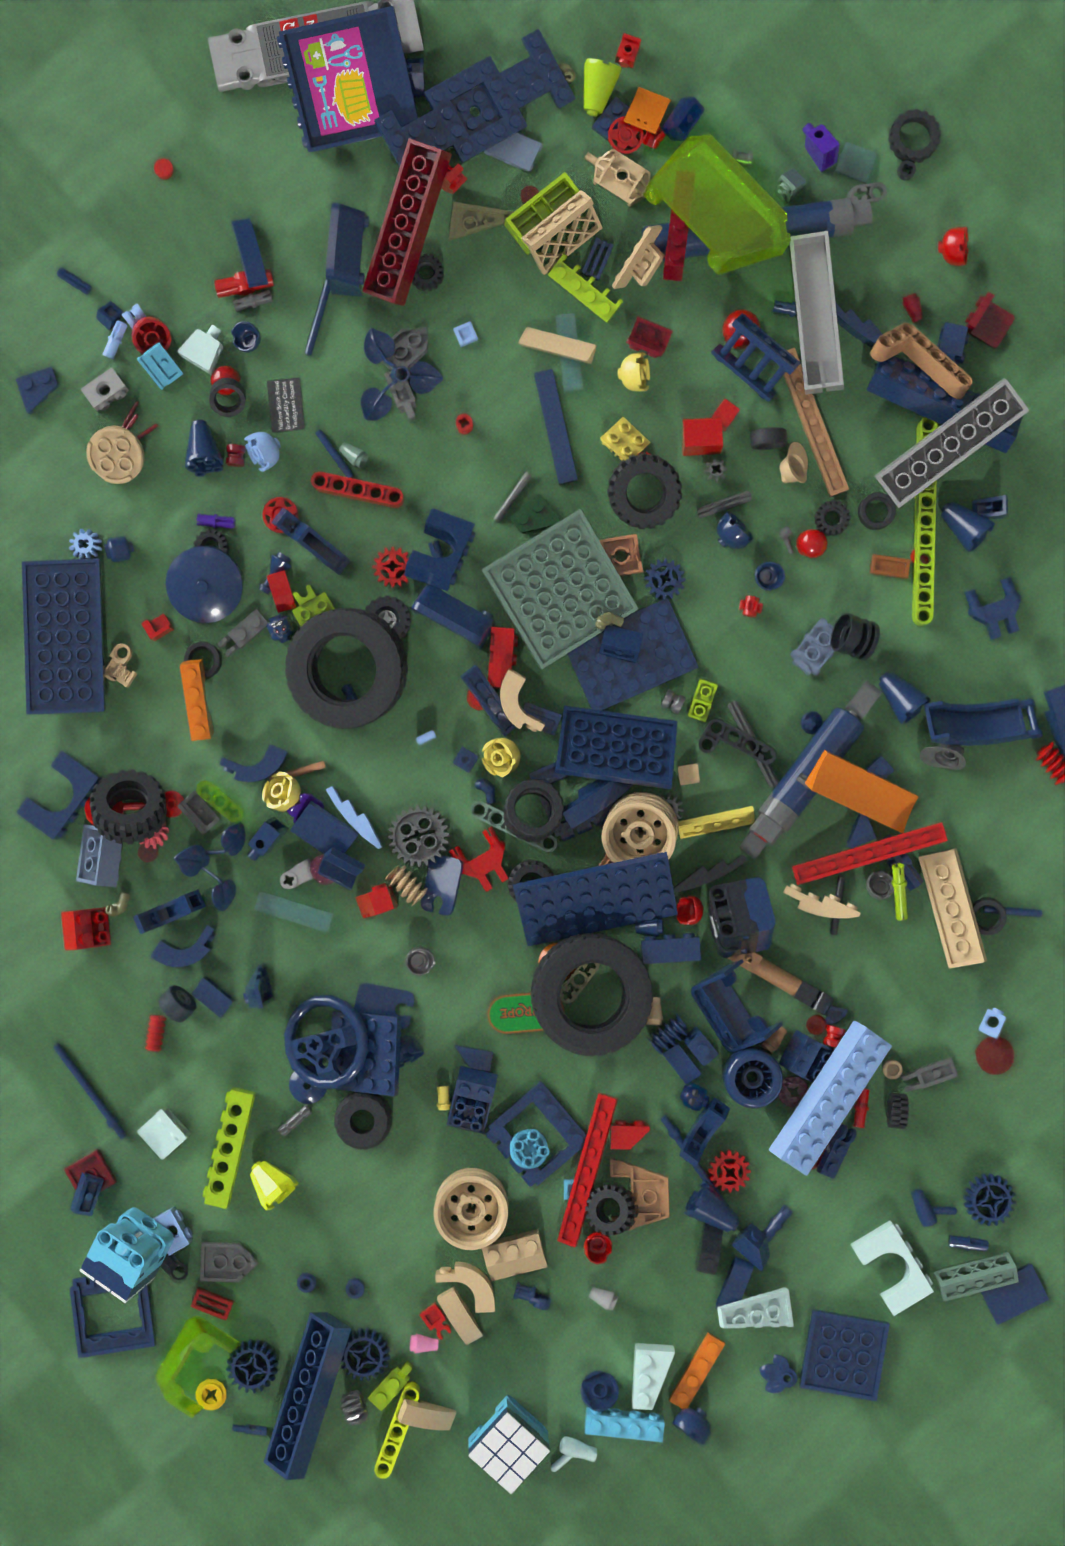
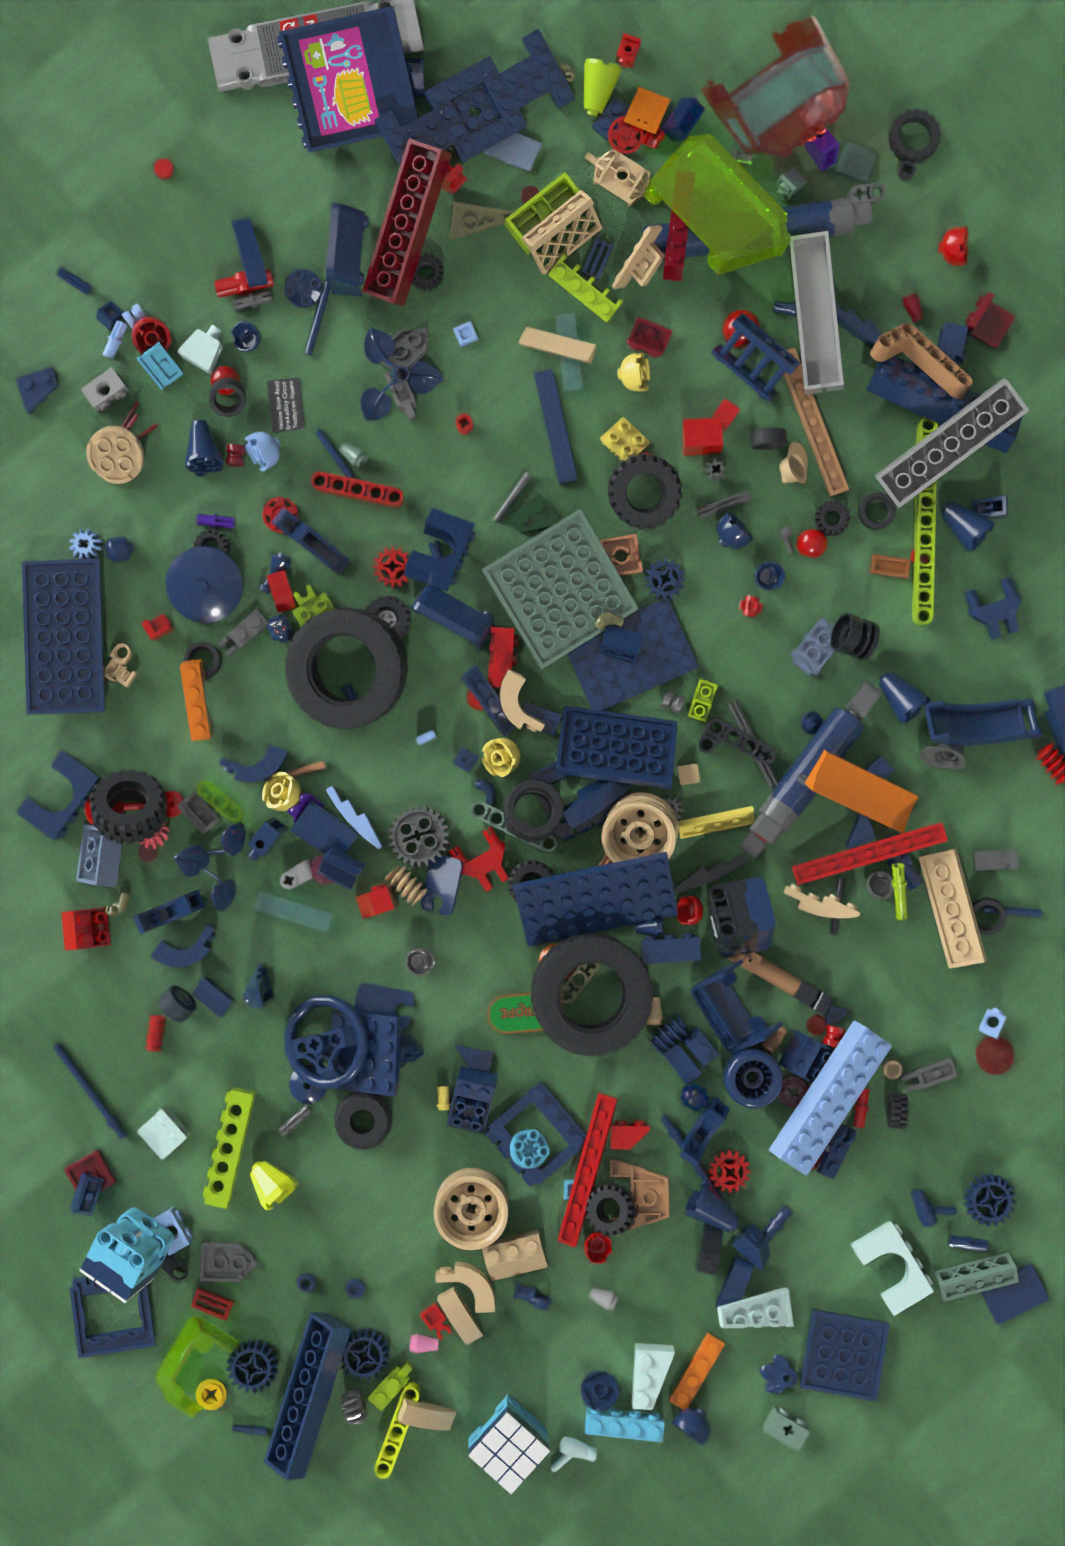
none -> dark blue dish [284,269,322,308]
none -> windscreen [701,16,850,158]
none -> sand green brick [763,1406,810,1452]
none -> dark grey bracket [973,849,1019,870]

